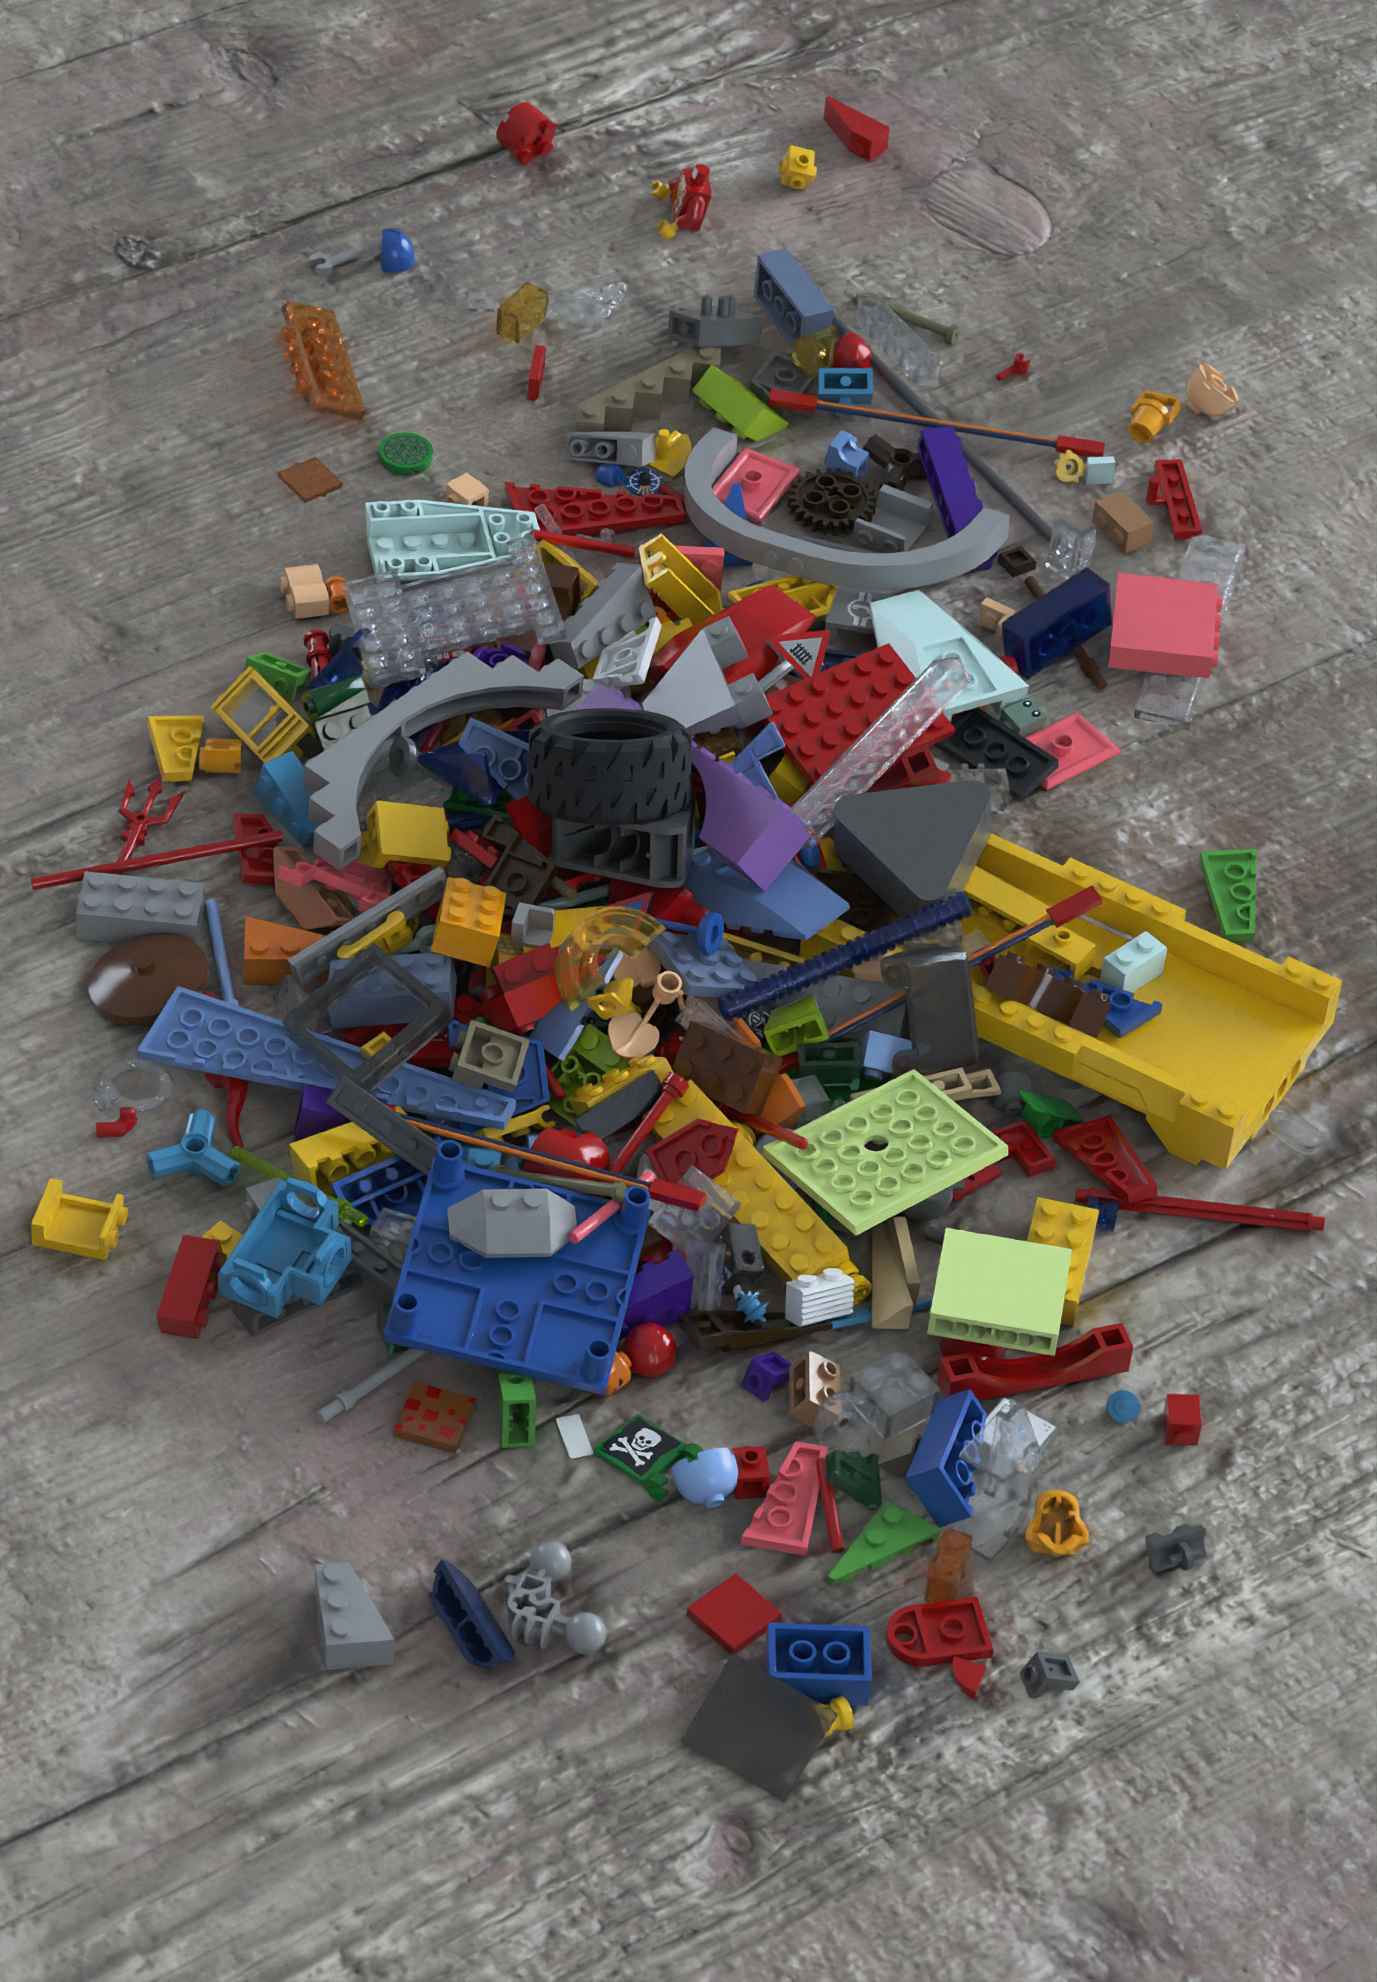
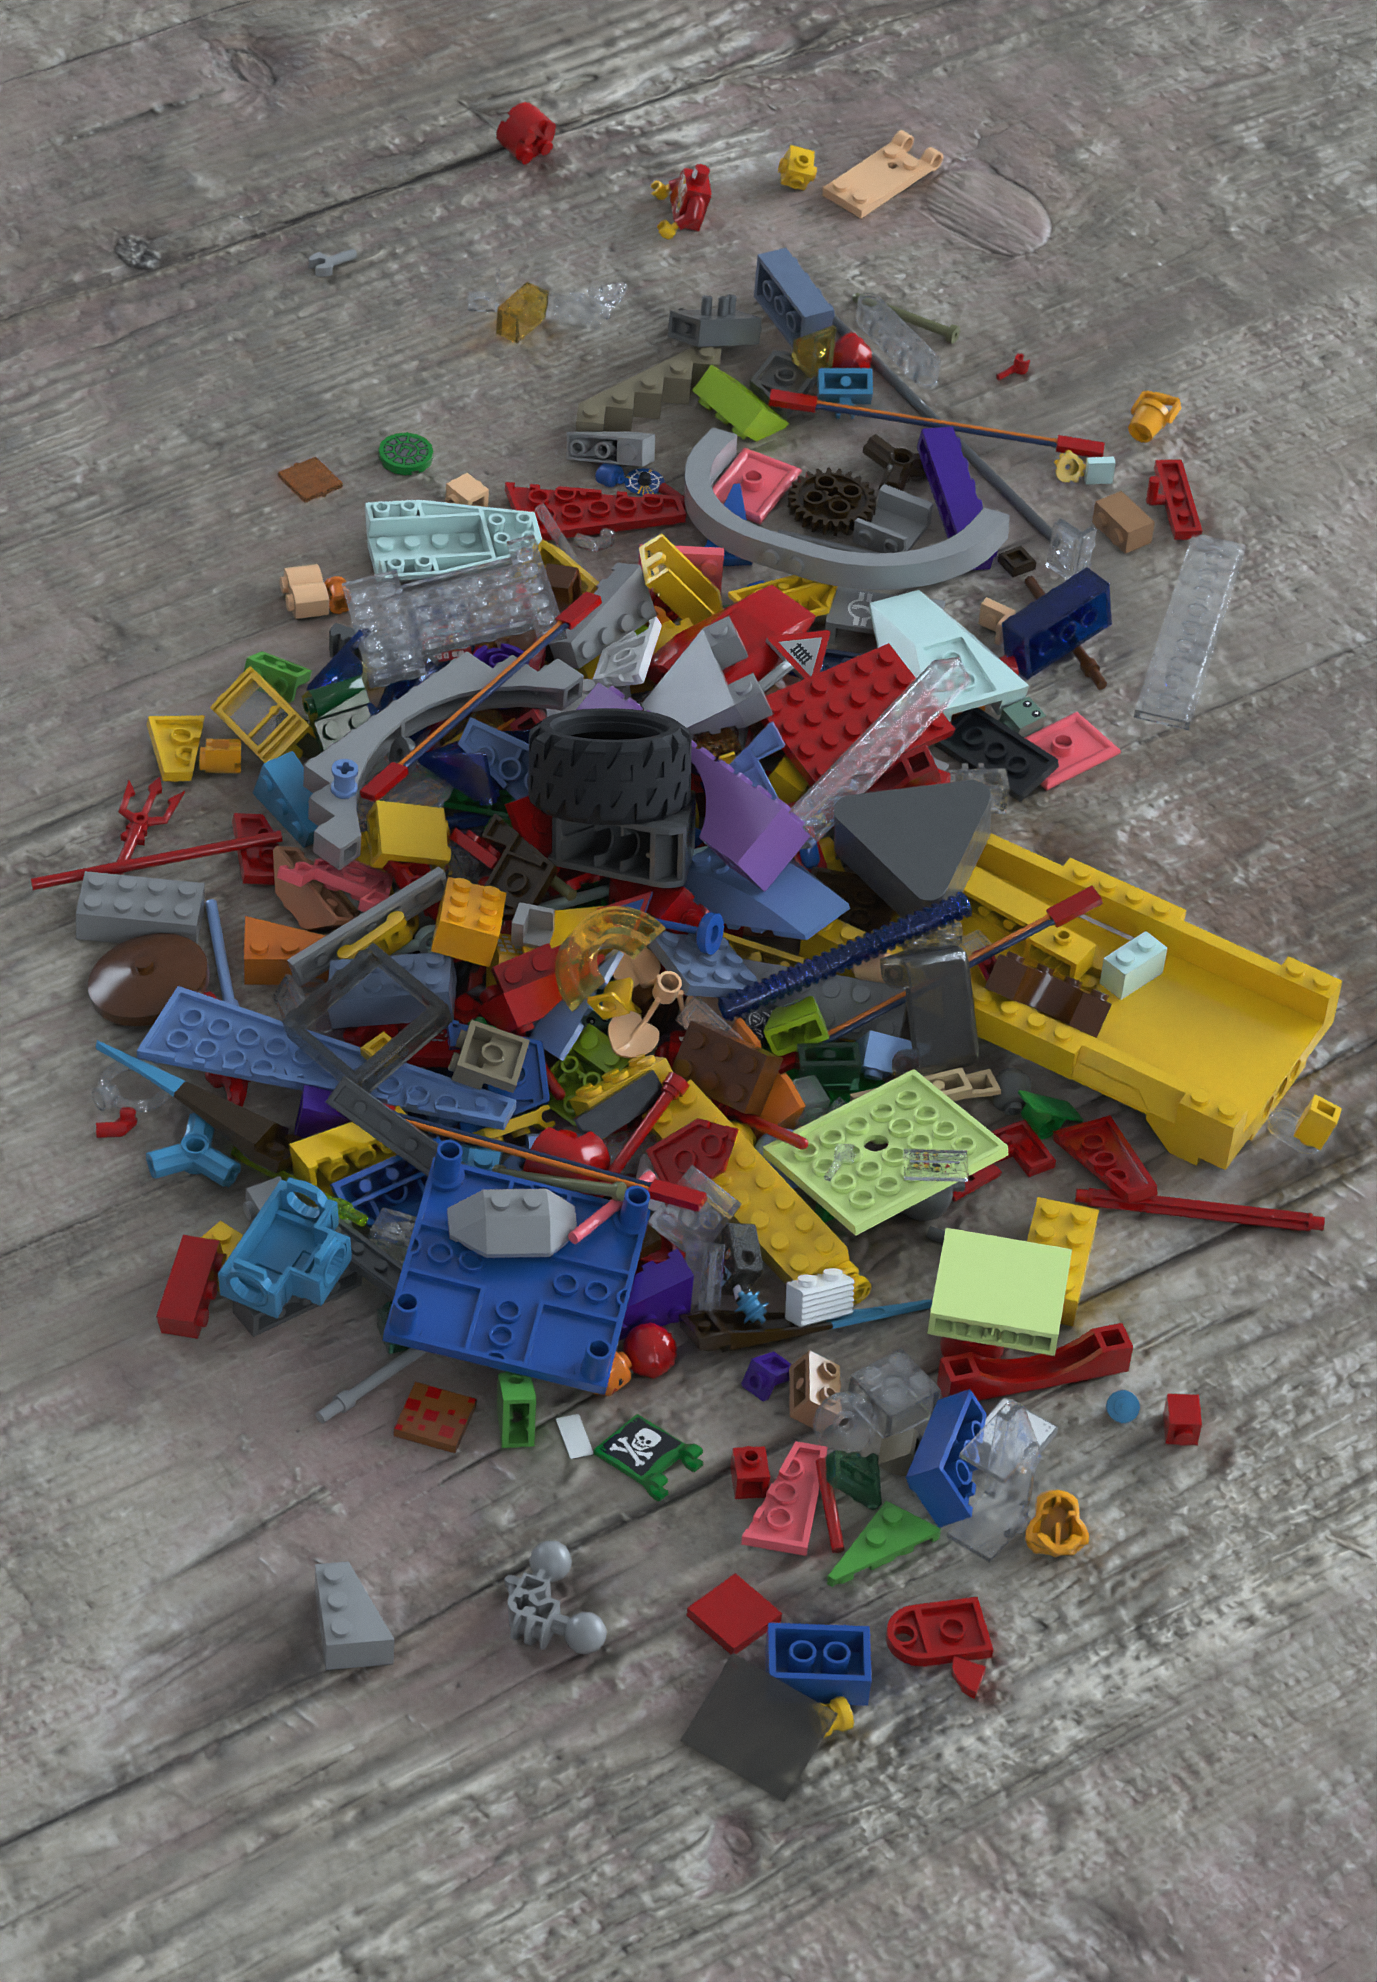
yellow panel [31,1178,128,1261] -> none
clear orange plate [279,300,366,420] -> none
red pin [303,630,332,688] -> none
blue helmet [381,228,415,273] -> none
dark blue brick [429,1560,515,1669] -> none
red tile [527,345,546,401] -> none
red bar [529,529,635,558] -> none
yellow shield [647,429,691,479] -> none
light blue cylinder [671,1448,738,1508] -> none
red slope [823,96,890,162] -> none
medium blue brick [824,430,869,480] -> none
tan wedge [872,1217,921,1329] -> none
clear orange brick [924,1528,973,1603] -> none
dark grey bracket [1020,1651,1080,1698] -> none
blue wing [1050,966,1162,1038] -> none
clear blue wheel [1087,1196,1120,1232] -> none
coral brick [1108,573,1223,679] -> none
dark grey hips [1145,1523,1207,1573] -> none
light nougat cylinder [1185,363,1239,416] -> none
bright green wing [1199,848,1257,943] -> none
none -> dark brown plate [96,1040,302,1173]
none -> medium blue bush [331,759,358,799]
none -> piece [360,591,602,802]
none -> light nougat hinge [822,130,943,219]
none -> clear hand [824,1143,855,1181]
none -> clear tile [903,1149,969,1182]
none -> yellow brick [1293,1094,1342,1150]

